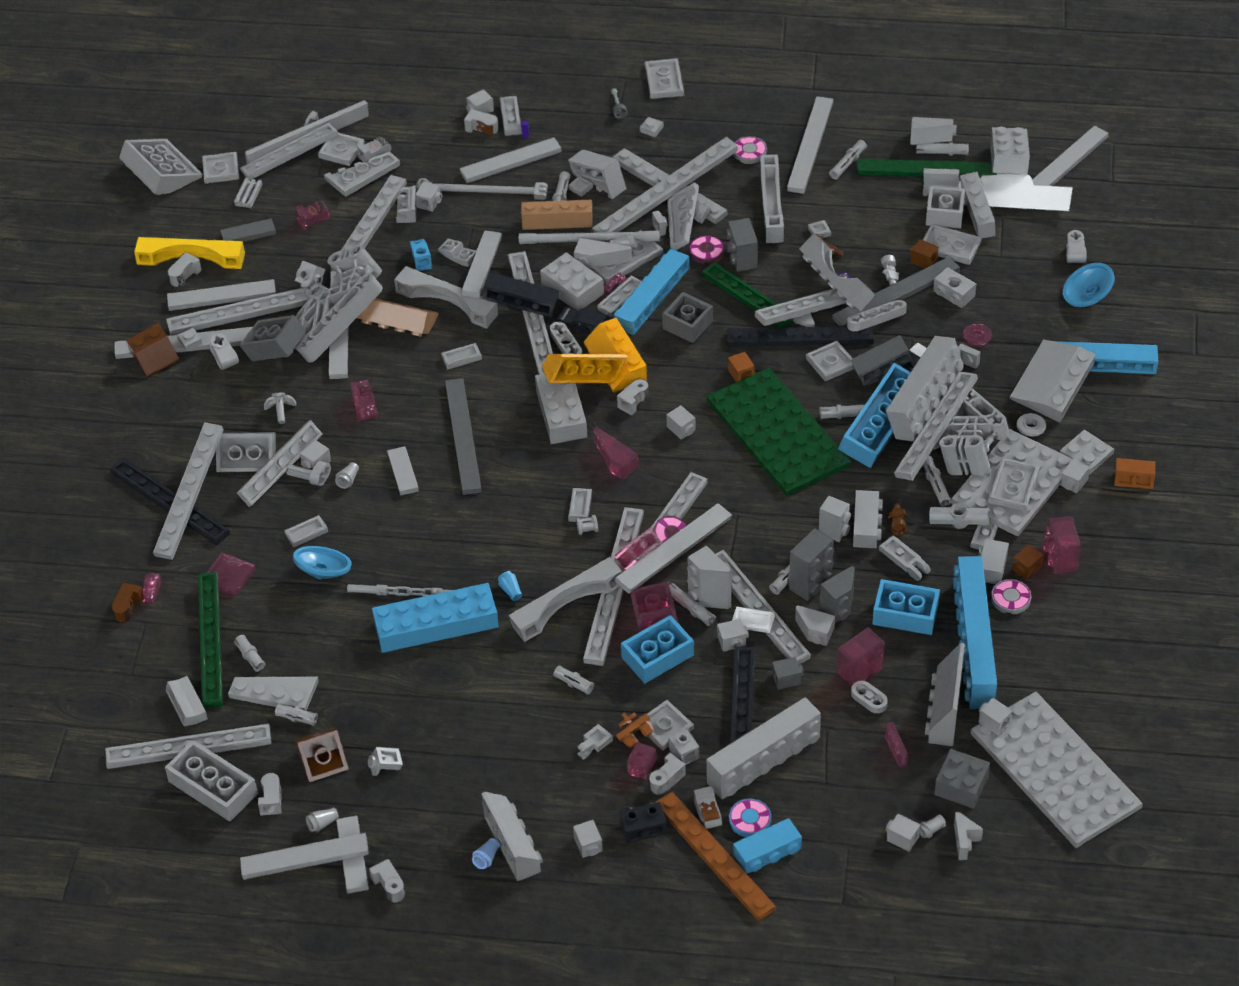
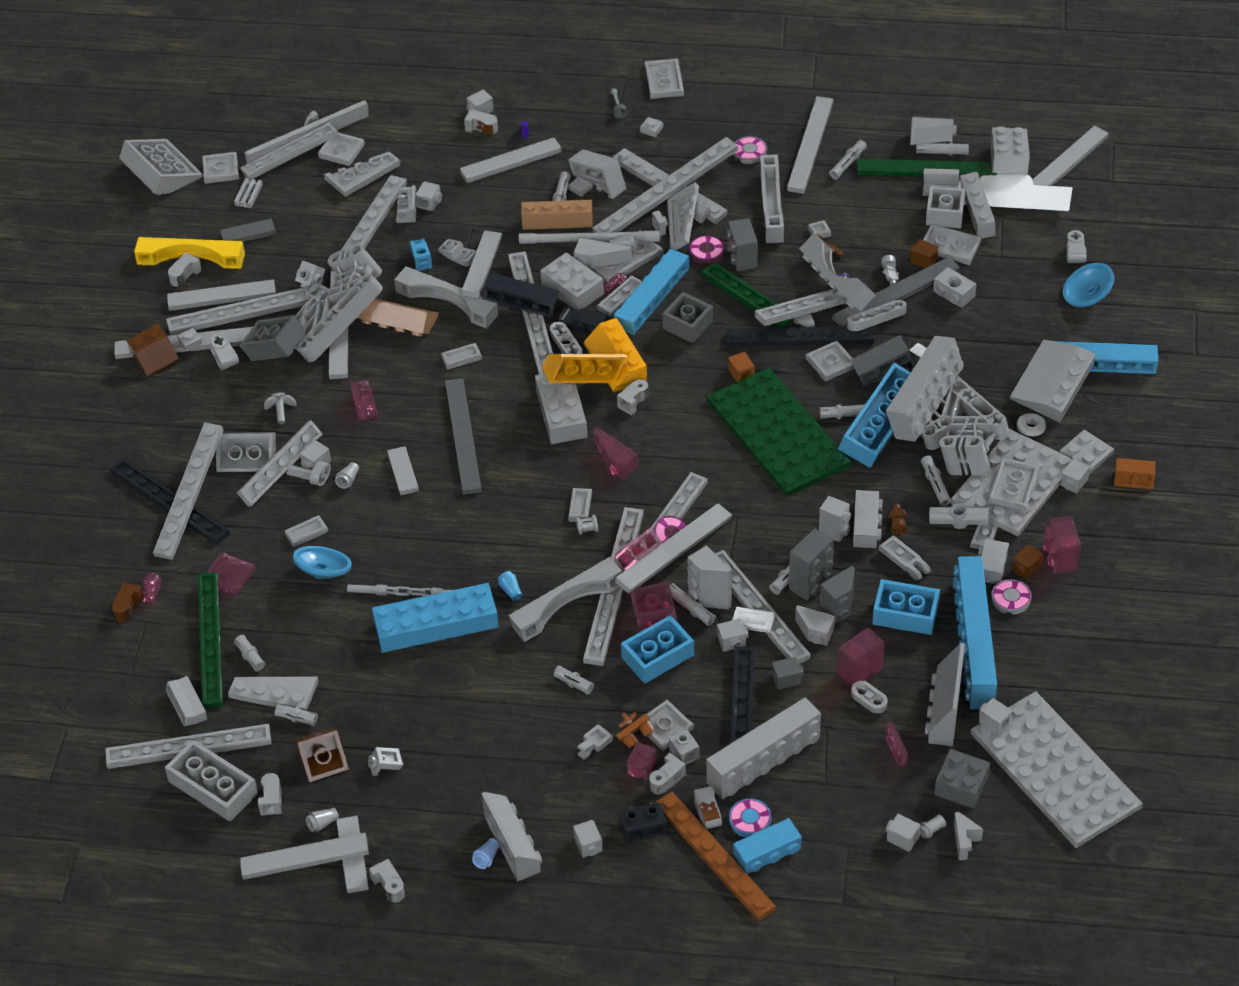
clear pink leg [295,201,331,229] -> none
light grey leg [357,137,391,163] -> none
light grey hinge [416,178,548,200] -> none
light grey tile [500,96,522,136] -> none
light grey brick [667,405,696,440] -> none
light grey tile [894,372,978,481] -> none
light grey bracket [959,344,980,369] -> none
clear pink piece [963,323,992,345] -> none

